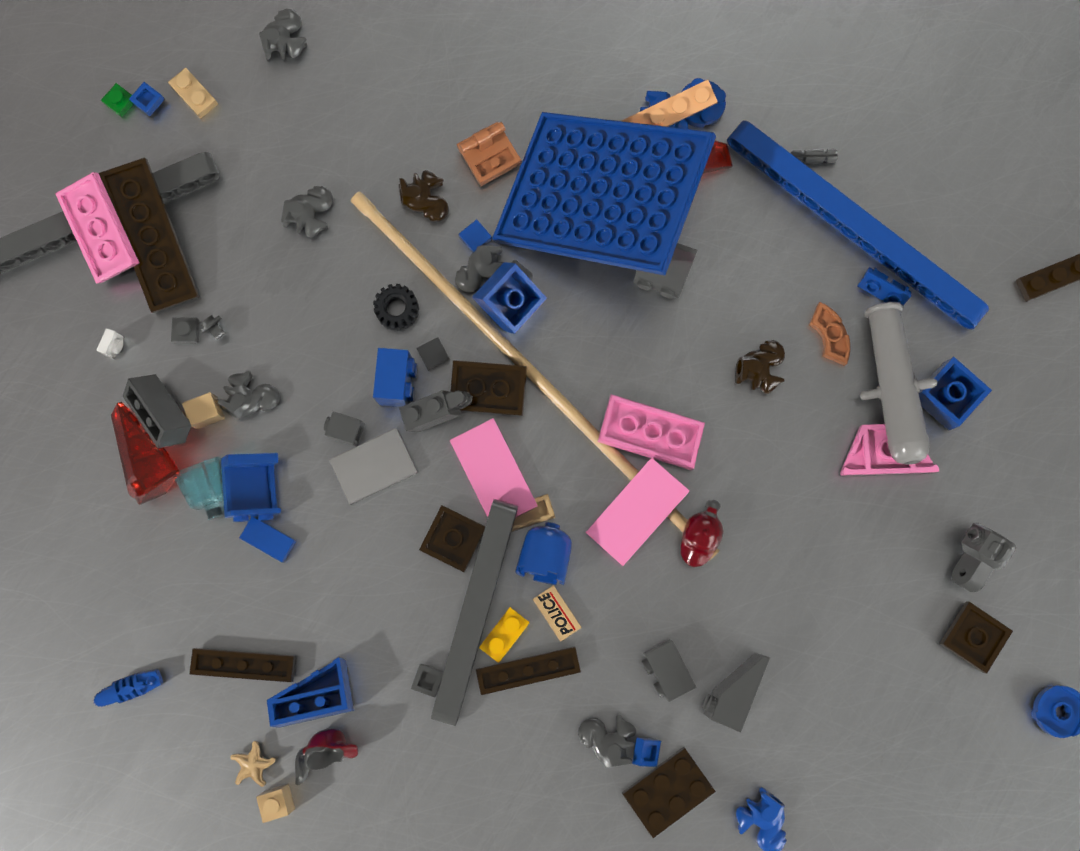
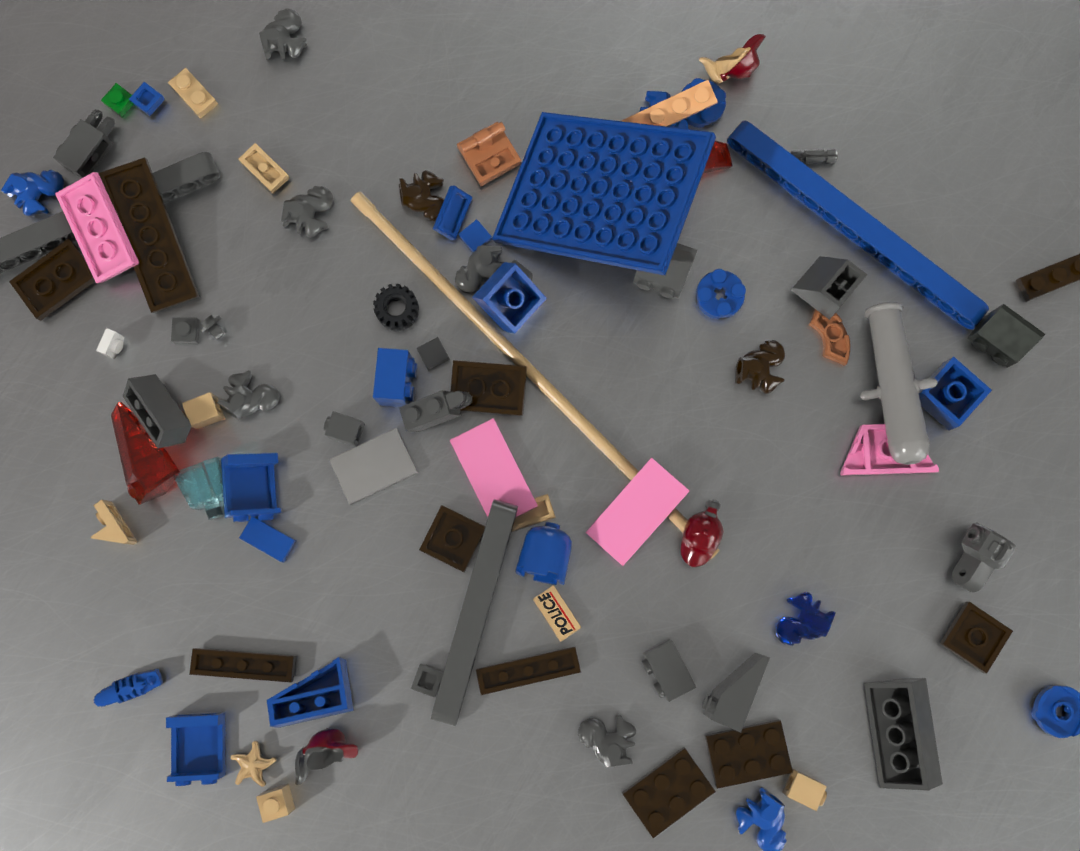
yellow plate [479,607,530,663] -> none
bright pink tile [597,394,705,470] -> none
blue plate [633,737,661,767] -> none
blue hinge [857,267,912,306] -> none
none -> blue animal [1,170,64,216]
none -> dark brown plate [9,239,95,321]
none -> dark grey hinge [53,109,115,178]
none -> tan slope [90,500,138,545]
none -> blue panel [166,712,226,786]
none -> tan plate [238,143,290,194]
none -> blue tile [433,186,472,240]
none -> blue plate [696,269,746,319]
none -> hair [699,34,766,84]
none -> dark brown plate [704,720,793,789]
none -> clear blue animal [776,592,836,646]
none -> tan brick [782,769,827,811]
none -> dark grey slope [791,256,867,320]
none -> dark grey slope [864,678,943,791]
none -> pearl dark grey slope [967,304,1045,368]

